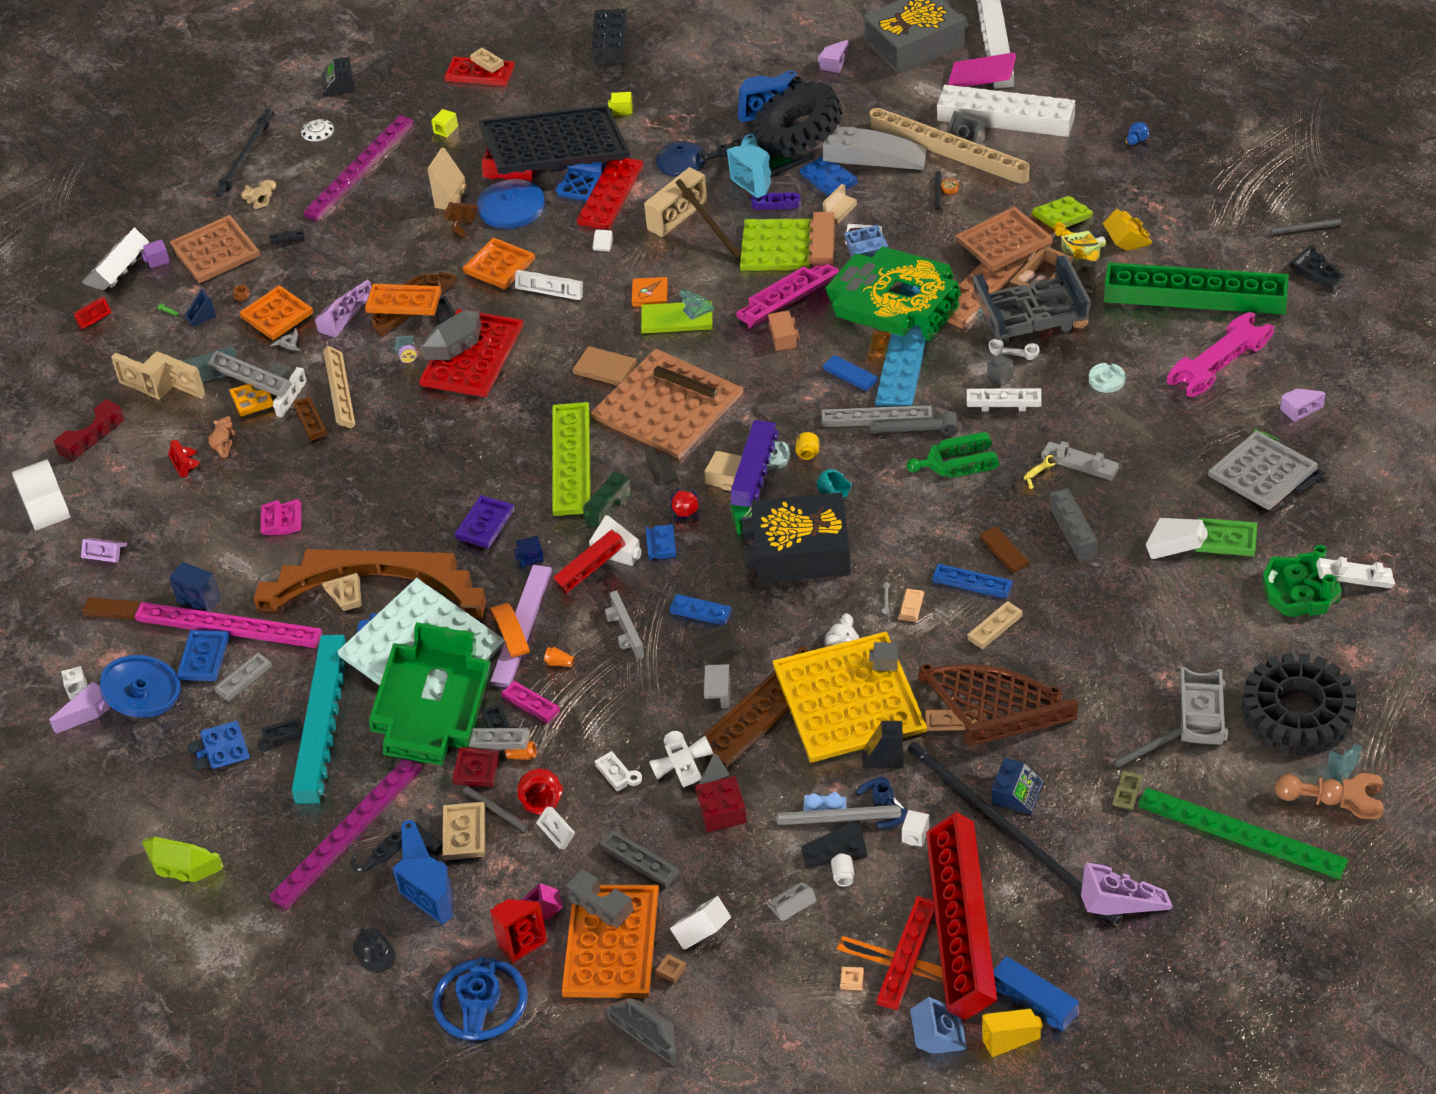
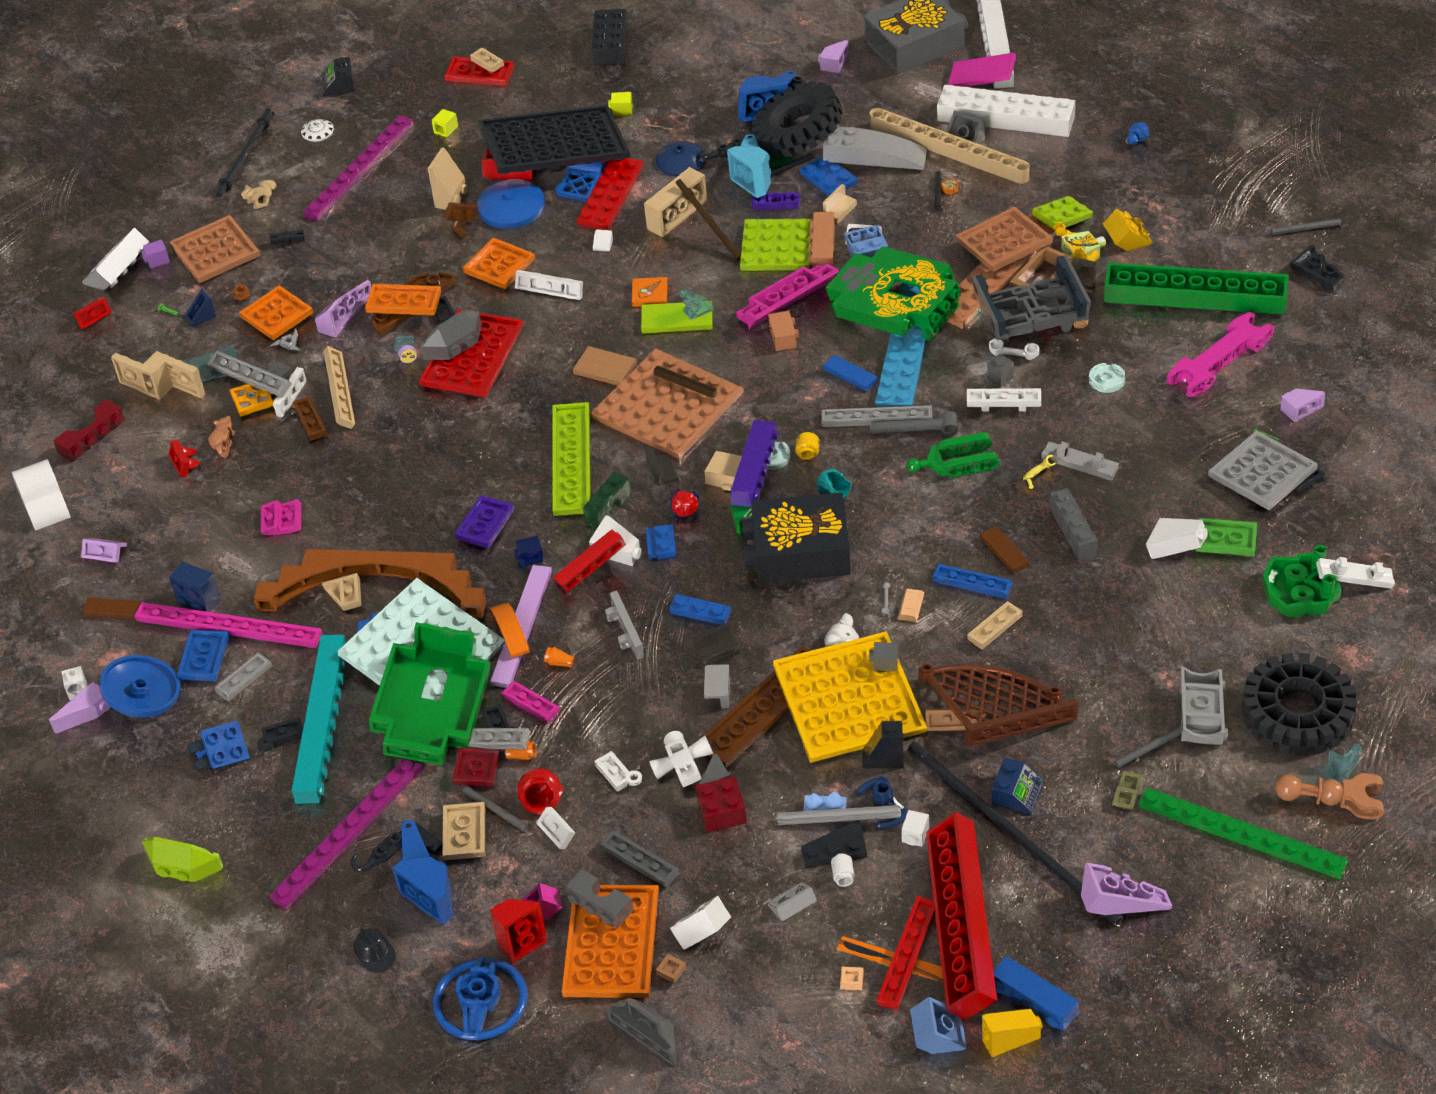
clear orange plate [867,331,891,362] -> none

